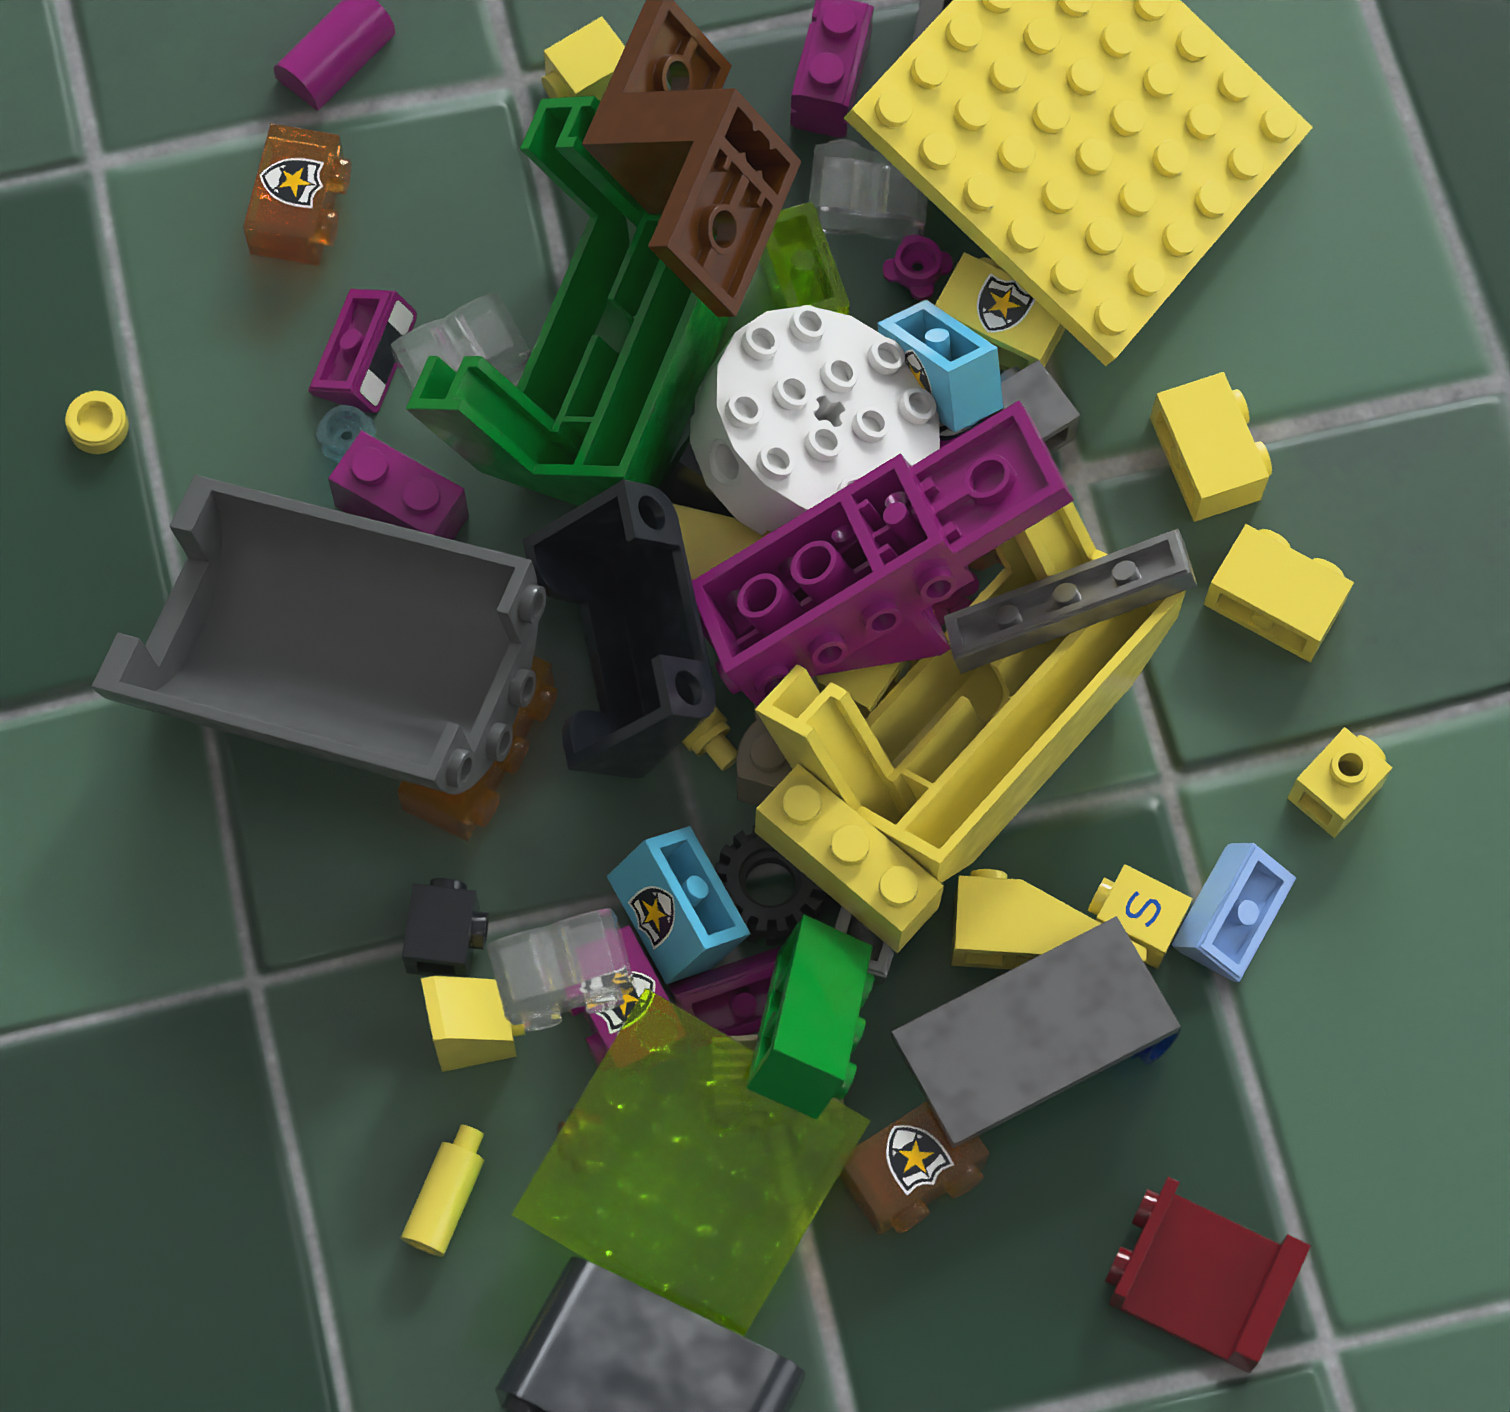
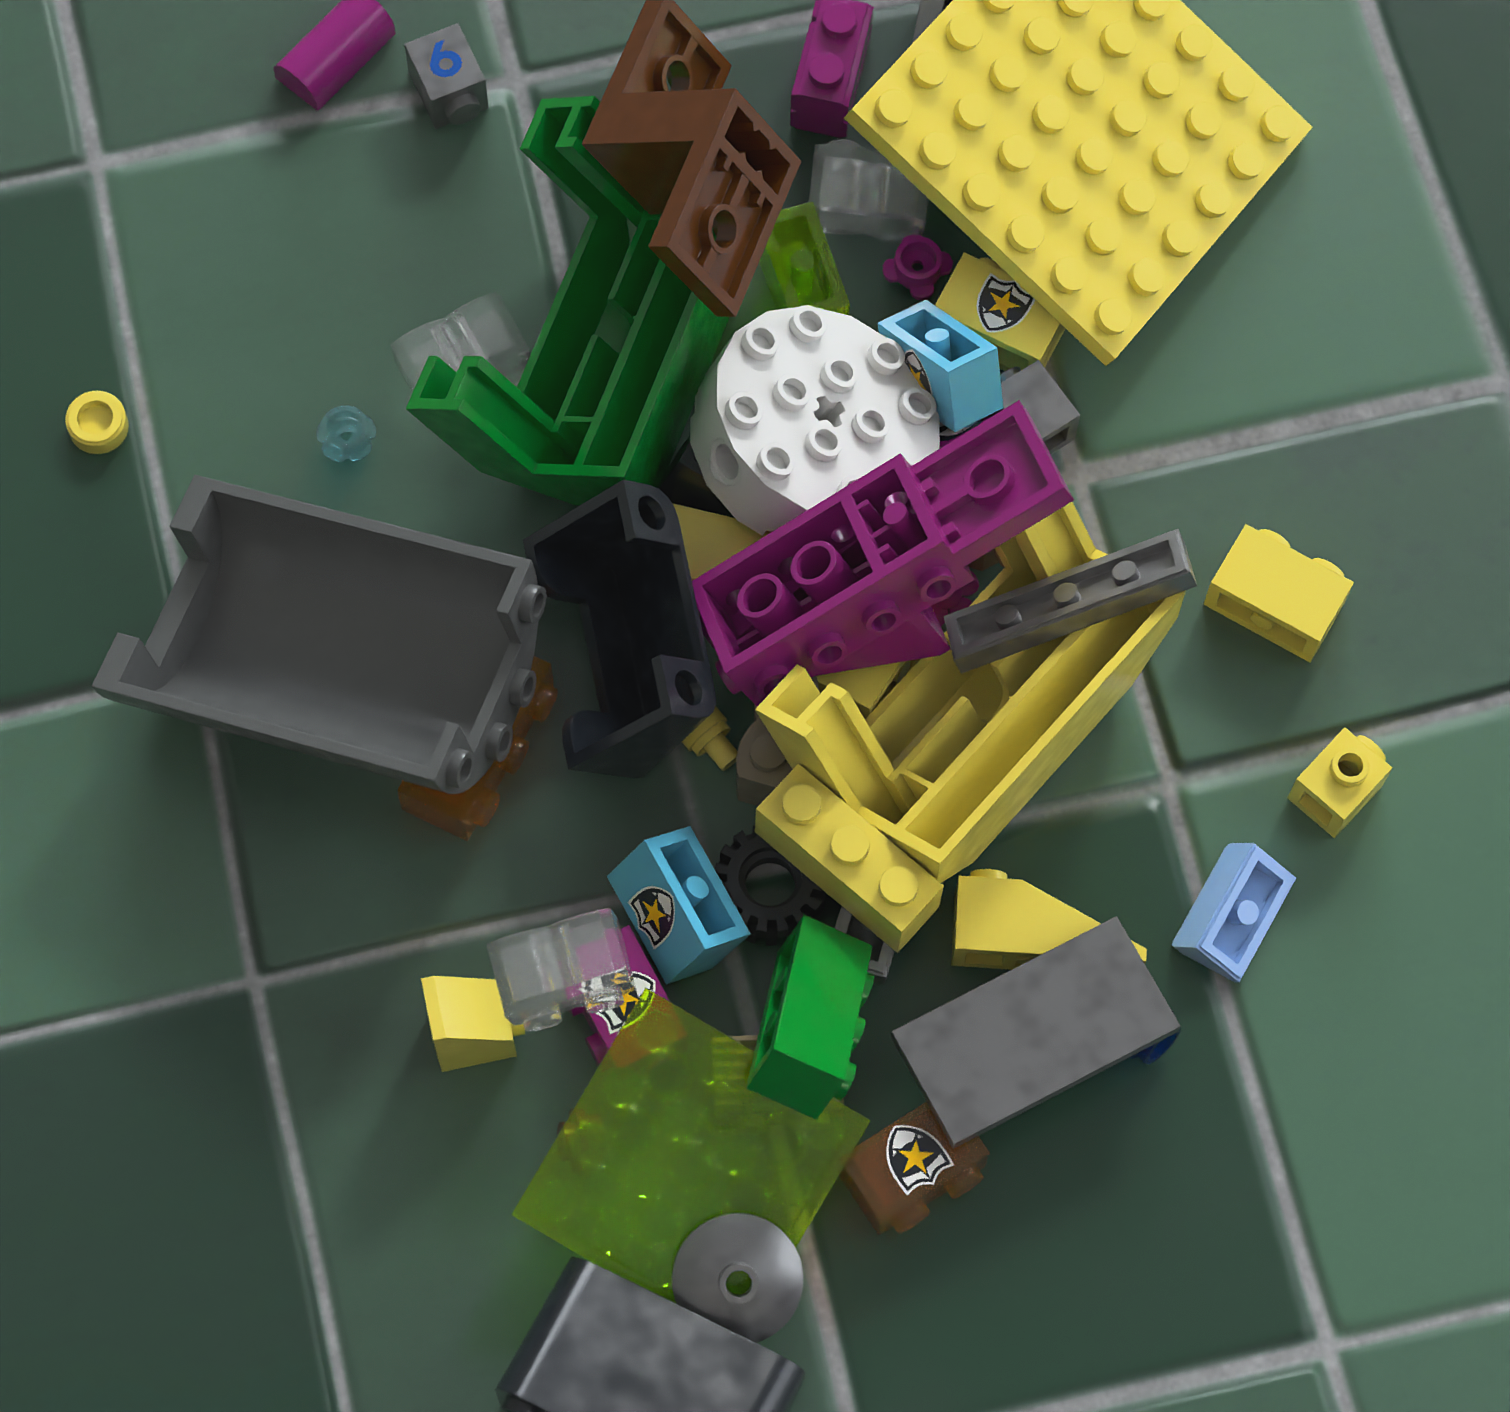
clear orange brick [243,123,352,266] -> none
magenta slope [308,289,417,413] -> none
magenta brick [328,430,469,540] -> none
light yellow cylinder [401,1125,484,1257] -> none
black brick [402,878,489,978] -> none
light yellow brick [541,17,625,102] -> none
magenta slope [669,946,782,1054] -> none
light yellow brick [1087,864,1193,969] -> none
dark red panel [1104,1177,1311,1374] -> none
light yellow brick [1150,372,1272,522] -> none
none -> flat silver brick [404,23,489,129]
none -> flat silver dish [672,1213,803,1343]

